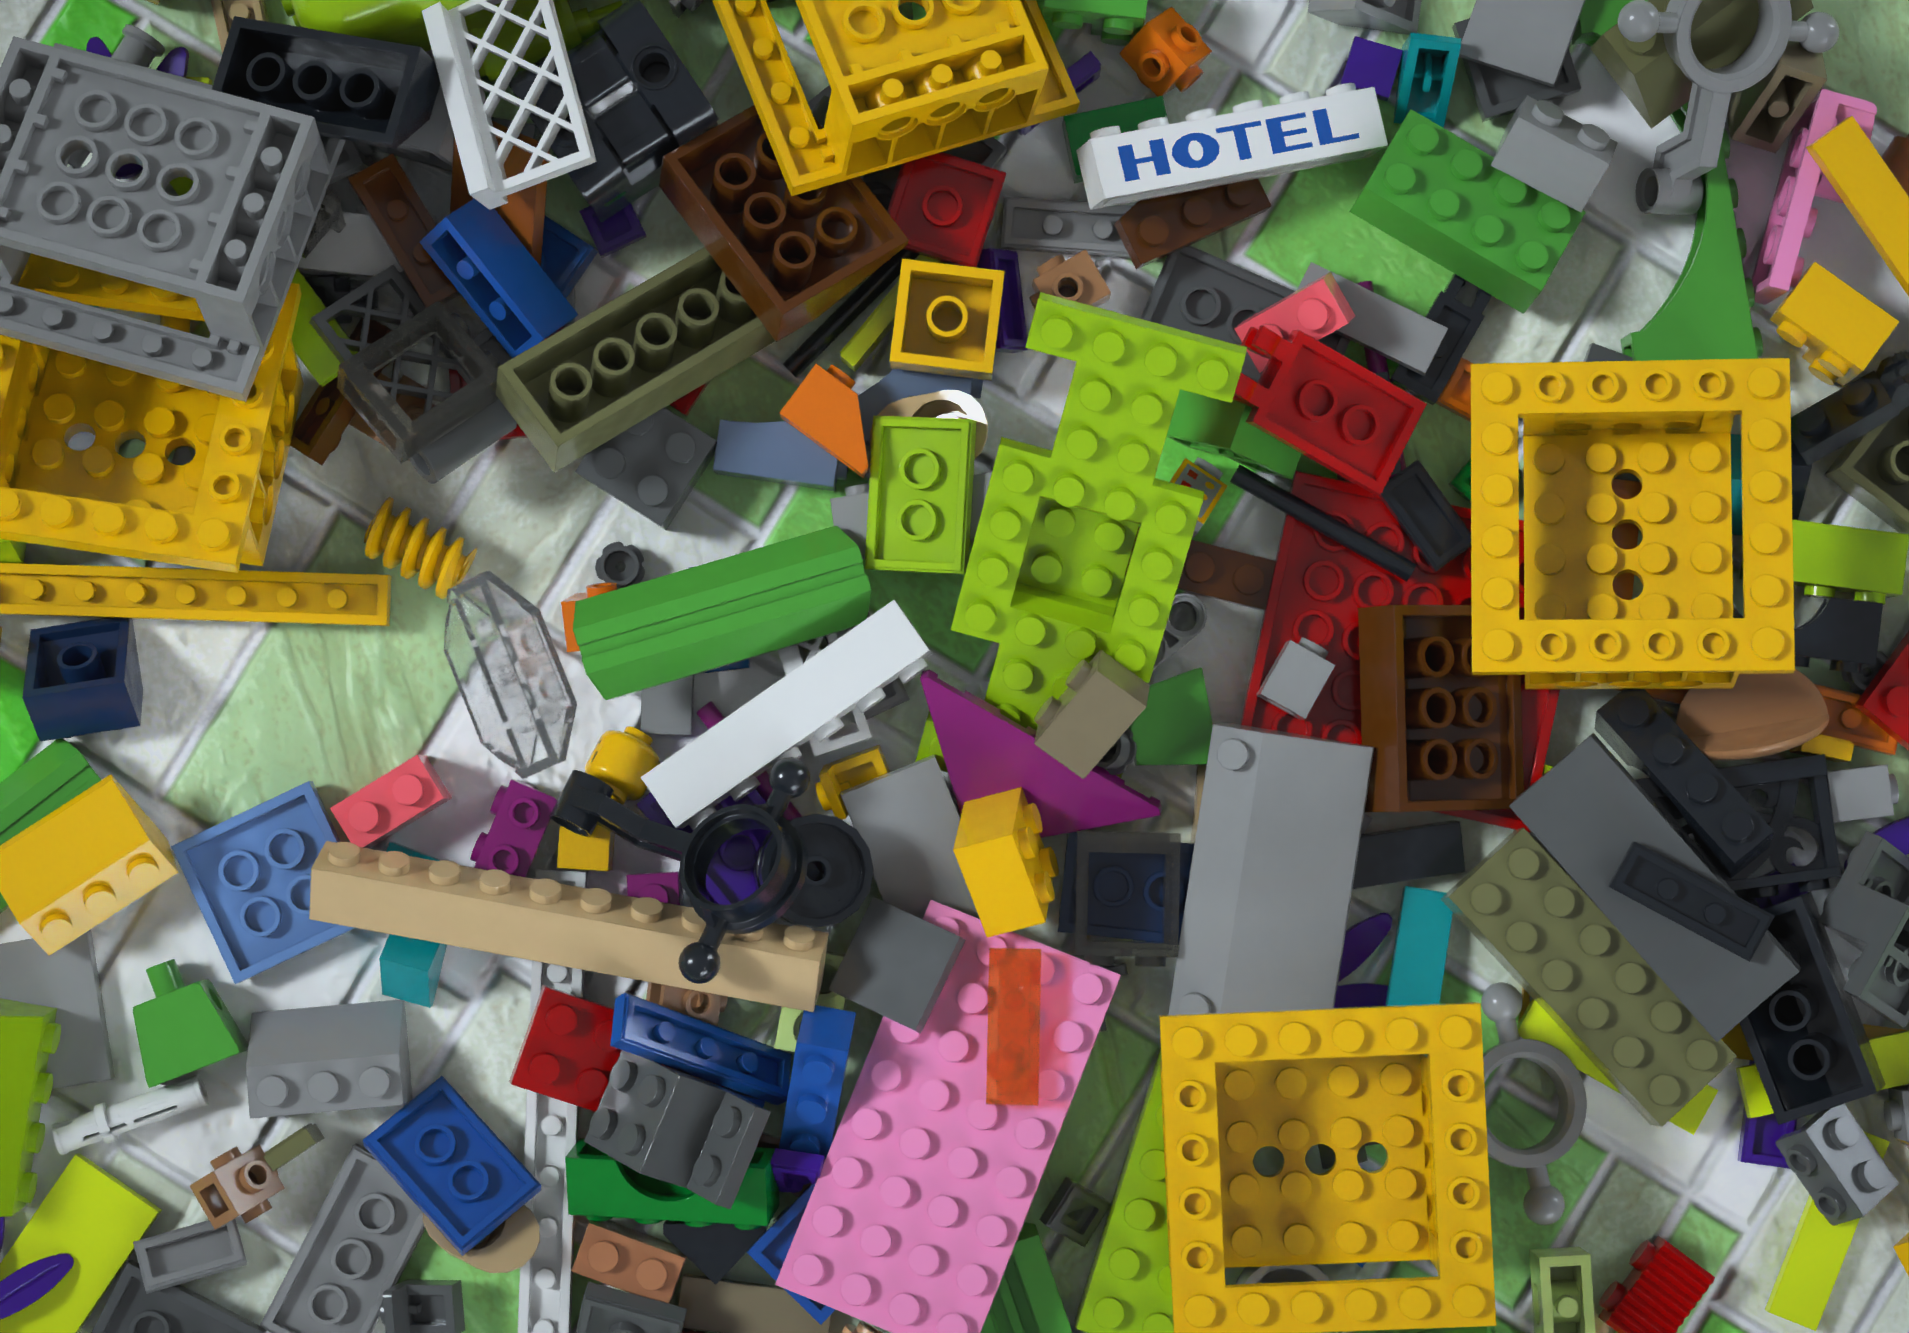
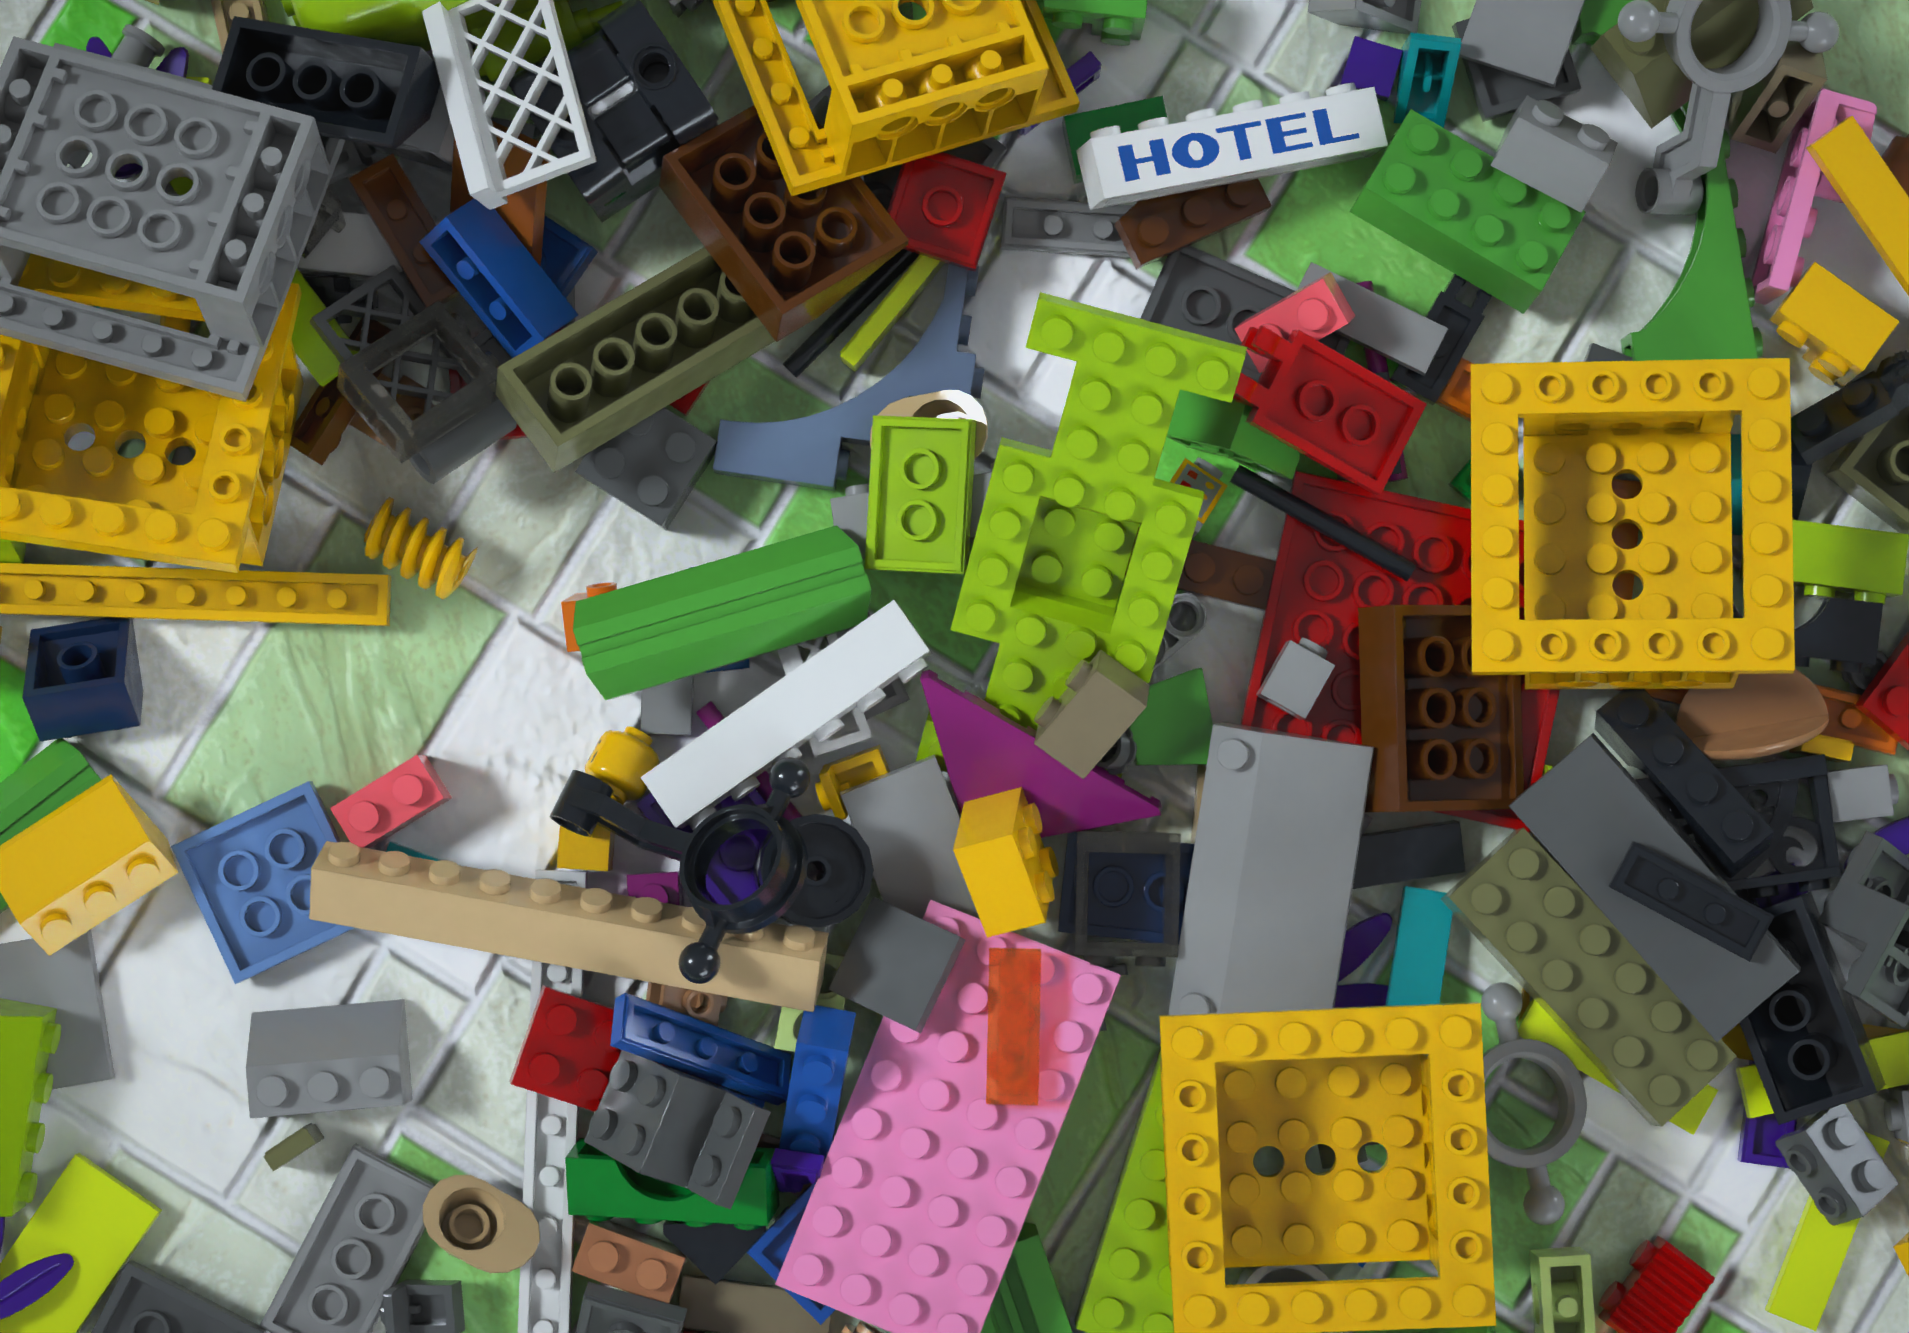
white pin [51,1074,209,1155] -> none
bright green torso [133,959,248,1088] -> none
light grey tile [133,1218,247,1294] -> none
medium nougat brick [190,1144,285,1230] -> none
blue tile [363,1076,541,1256] -> none
teal slope [379,934,447,1008] -> none
clear wedge [444,571,577,779] -> none
magenta bracket [470,779,557,877] -> none
dark purple tile [579,204,647,258] -> none
dark grey plate [595,542,645,589] -> none
orange slope [779,364,869,479] -> none
yellow brick [889,259,1005,381] -> none
dark purple tile [977,248,1028,353] -> none
medium nougat brick [1029,249,1111,310] -> none
dark grey tile [1039,1177,1111,1247] -> none
orange brick [1119,7,1212,97] -> none
black tile [1379,460,1471,572] -> none

